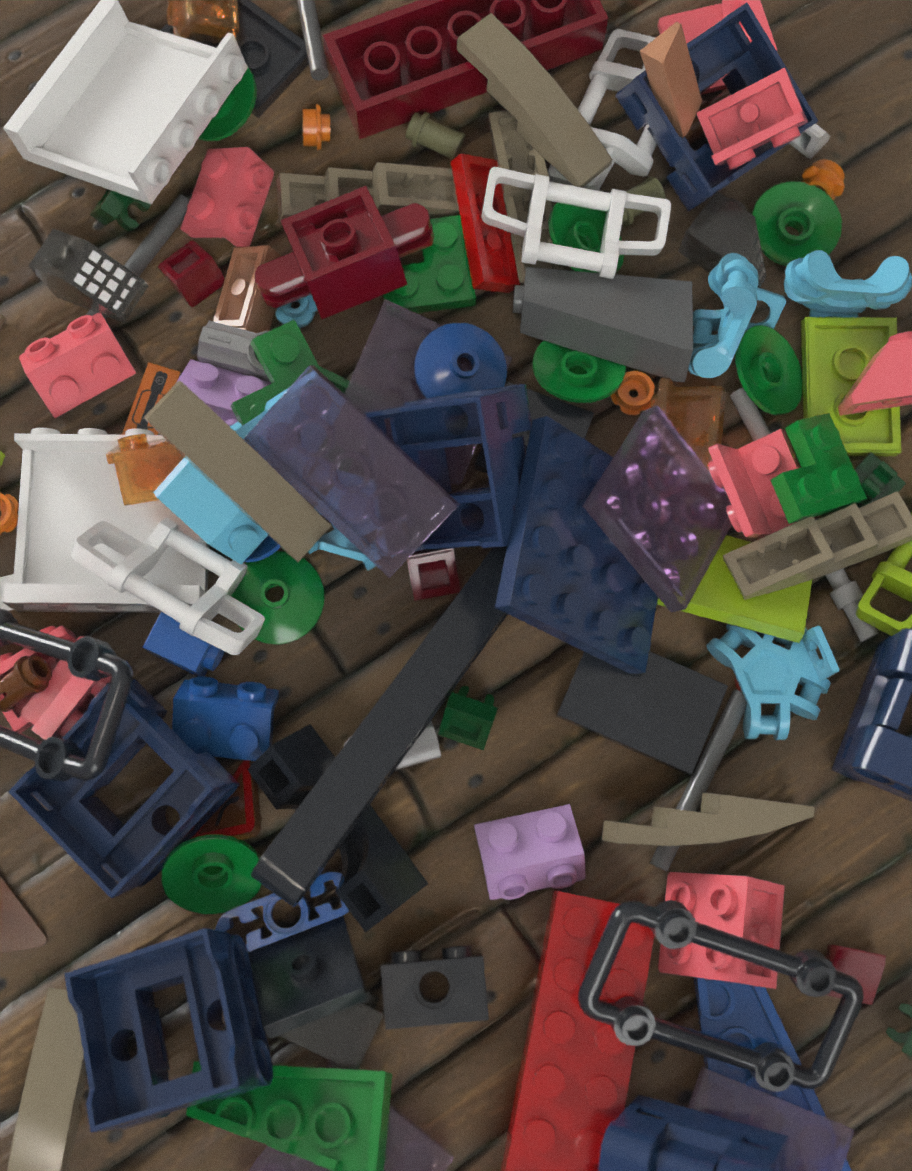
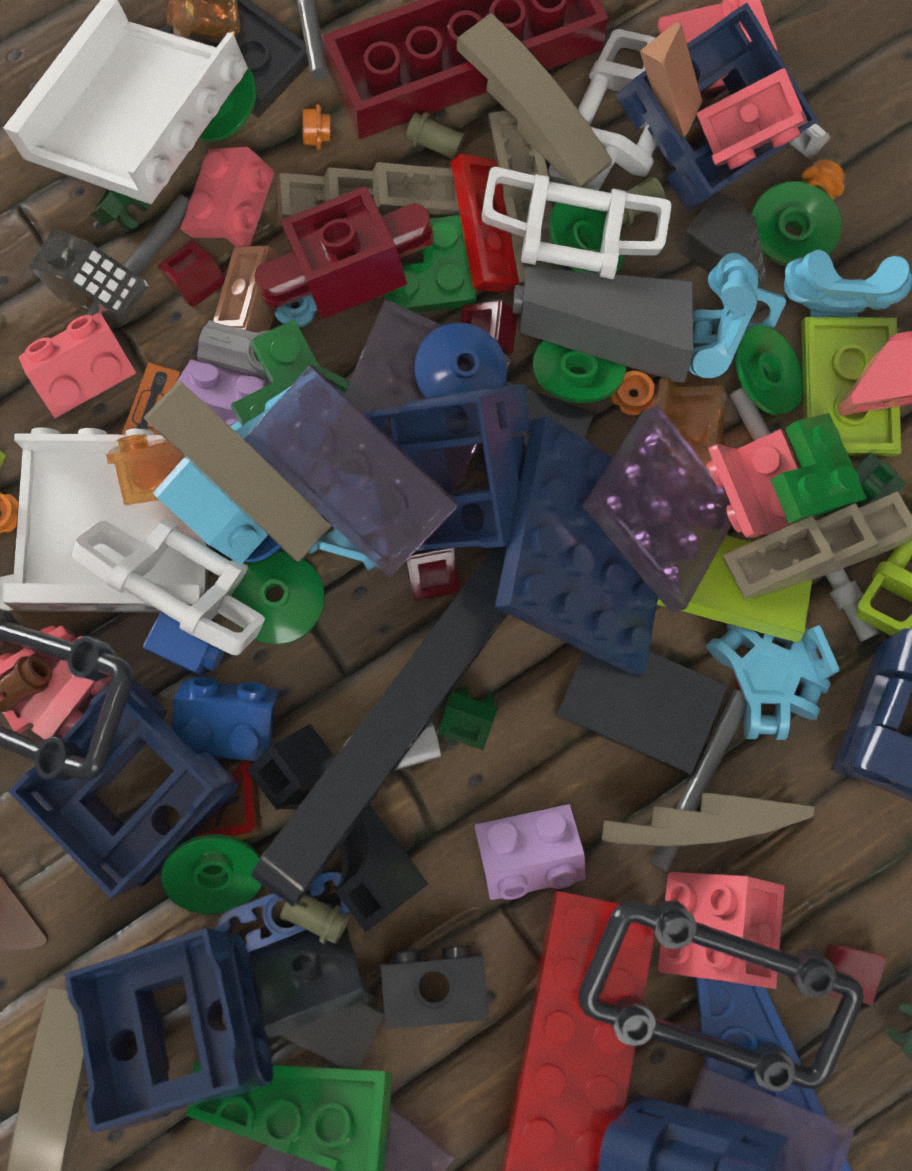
none -> olive pin [280,894,349,944]
none -> dark red slope [460,300,517,355]

